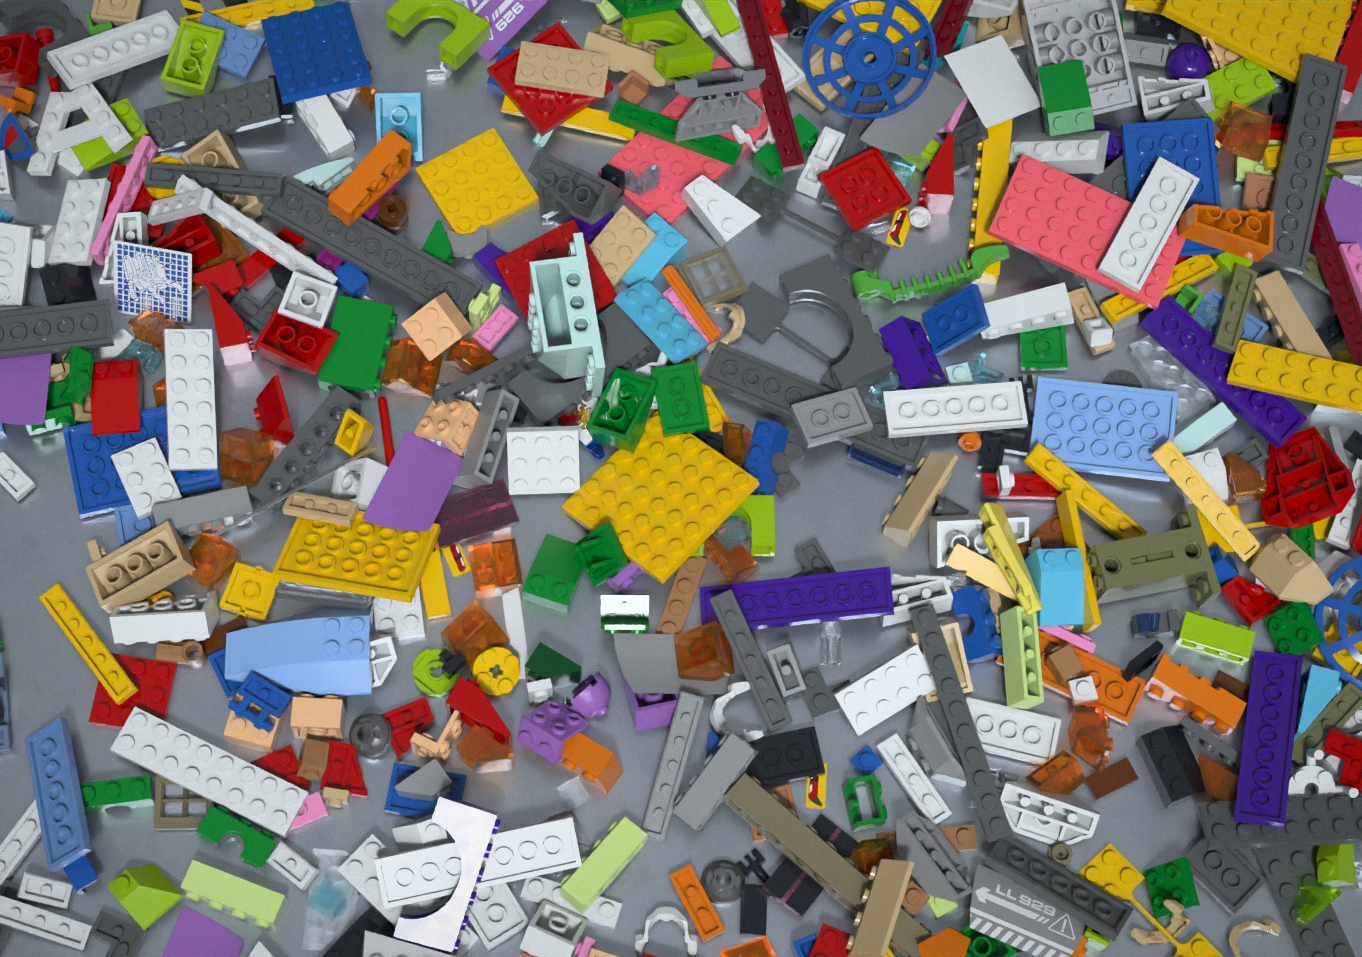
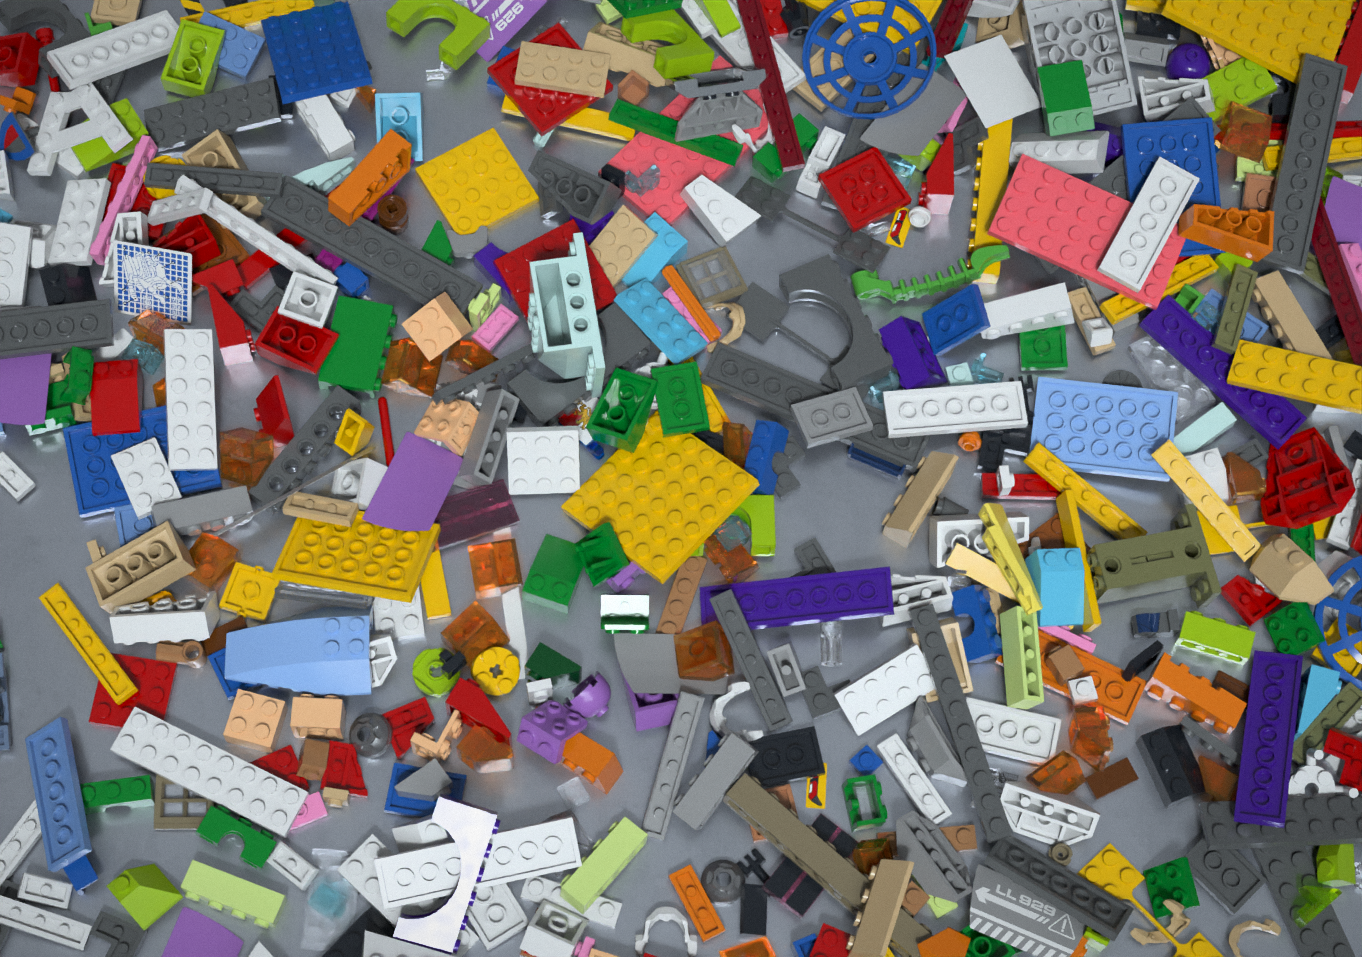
blue plate [228,672,293,733] -> none
yellow sticker [442,543,471,577] -> none
blue panel [1209,544,1239,587] -> none

